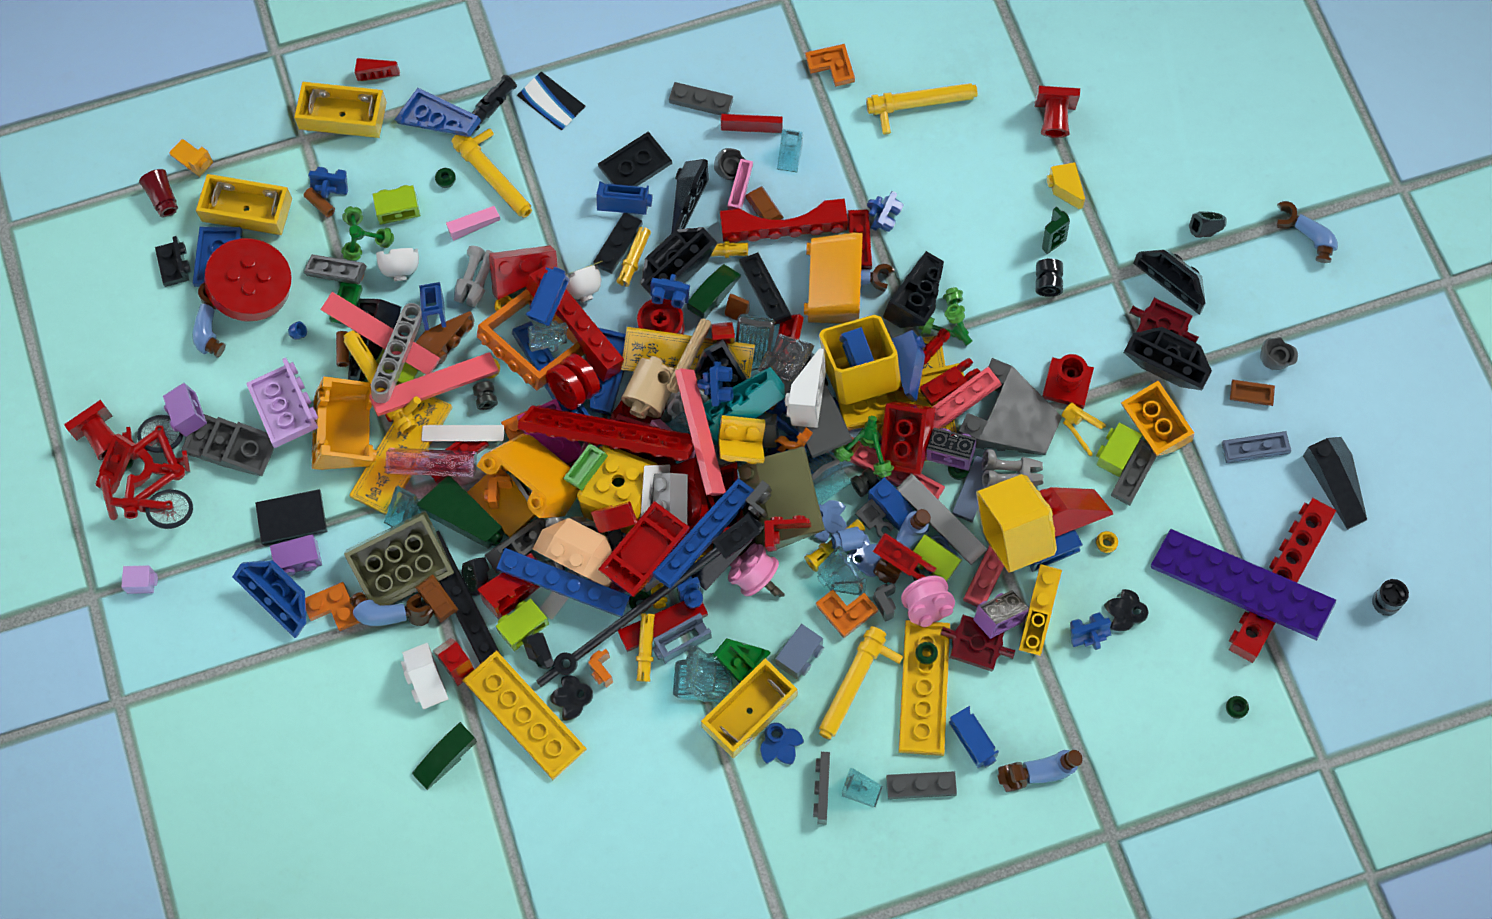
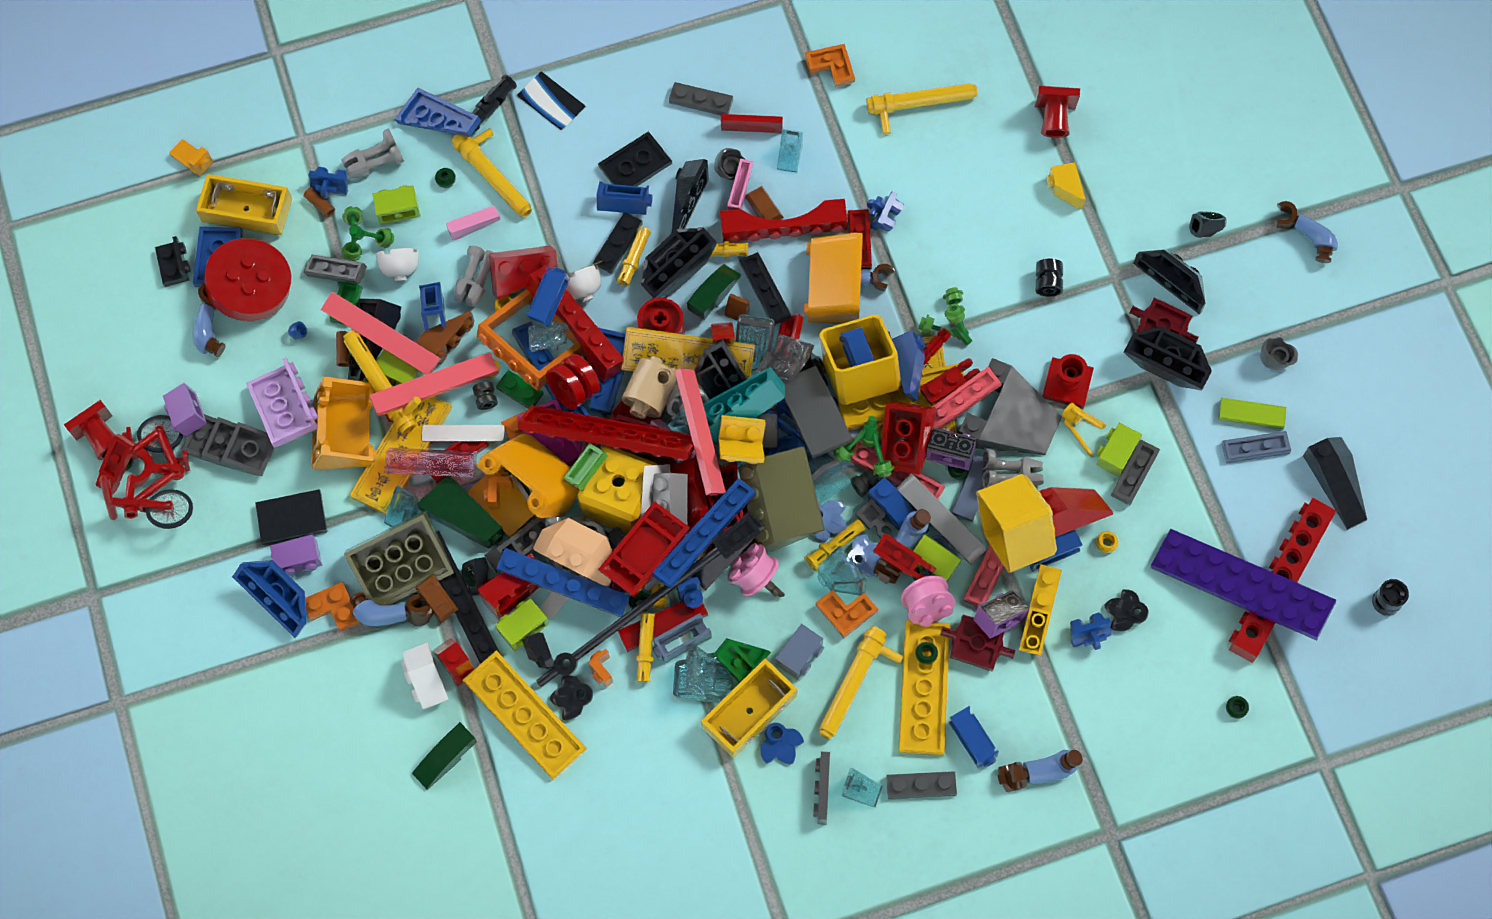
lavender brick [121,566,158,594] -> none
dark red plant [139,169,178,217] -> none
yellow piece [294,82,387,138] -> none
red slope [355,58,400,81] -> none
light grey beam [371,303,422,403] -> none
red slope [591,501,638,533] -> none
blue hips [650,274,690,309] -> none
tan axle [667,318,711,393] -> none
blue hips [697,362,734,406] -> none
dark grey bracket [745,480,772,519] -> none
red bracket [764,515,811,551] -> none
orange arm [775,427,813,452] -> none
white slope [785,348,826,428] -> none
medium blue brick [831,527,865,552] -> none
dark grey bracket [873,583,896,622] -> none
black wedge [883,251,944,328] -> none
dark green bracket [1042,207,1070,254] -> none
light orange slope [1121,381,1194,456] -> none
dark orange tile [1230,379,1275,406] -> none
none -> light grey piece [341,128,404,178]
none -> green plate [496,370,544,409]
none -> lime tile [1218,398,1287,429]

